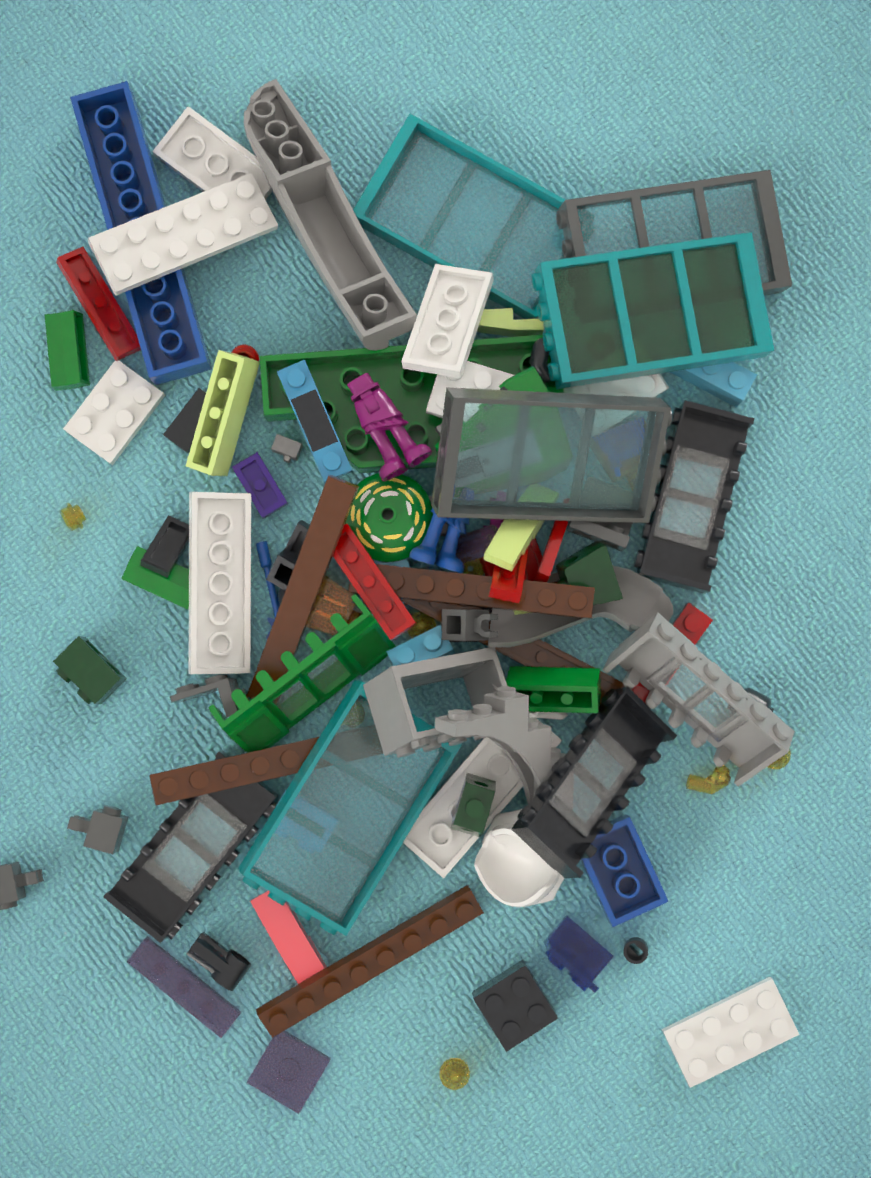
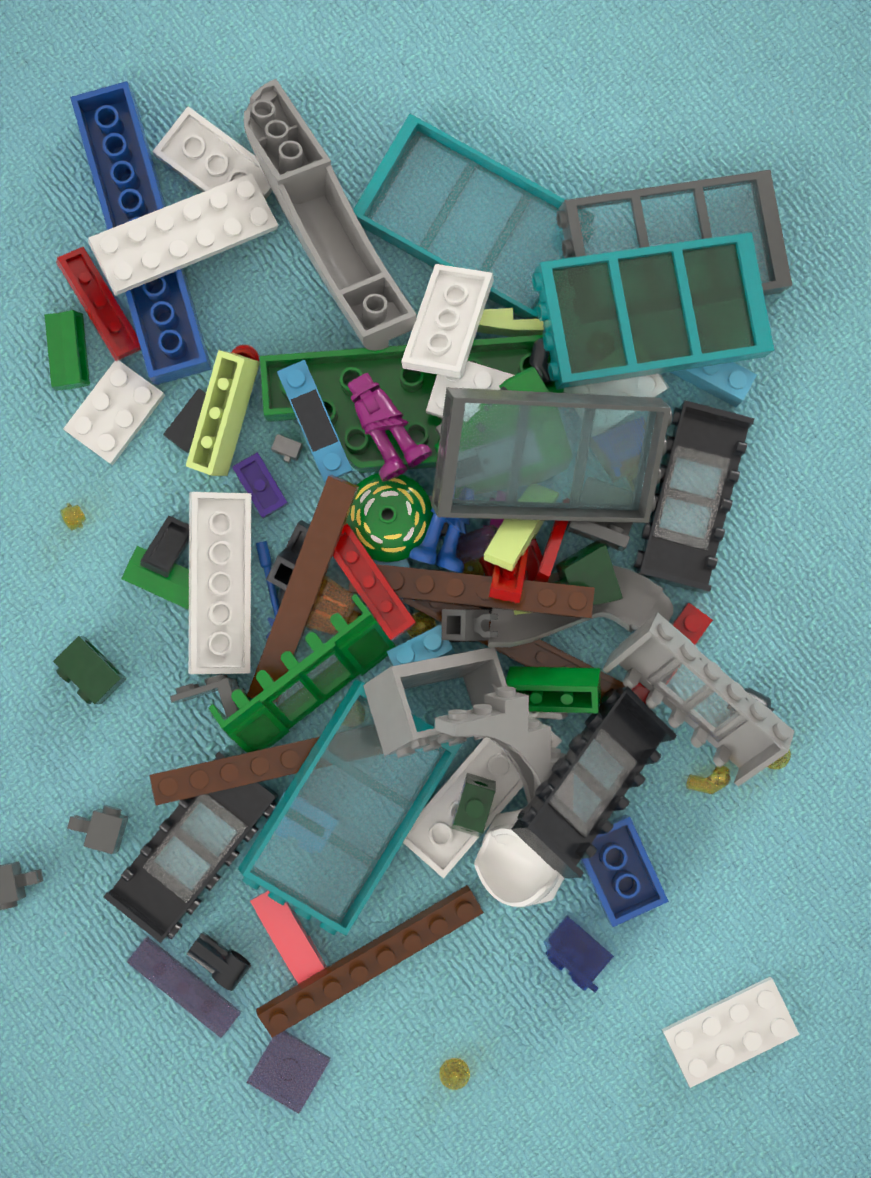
black brick [472,959,558,1052] -> none
black hinge [623,937,648,964] -> none

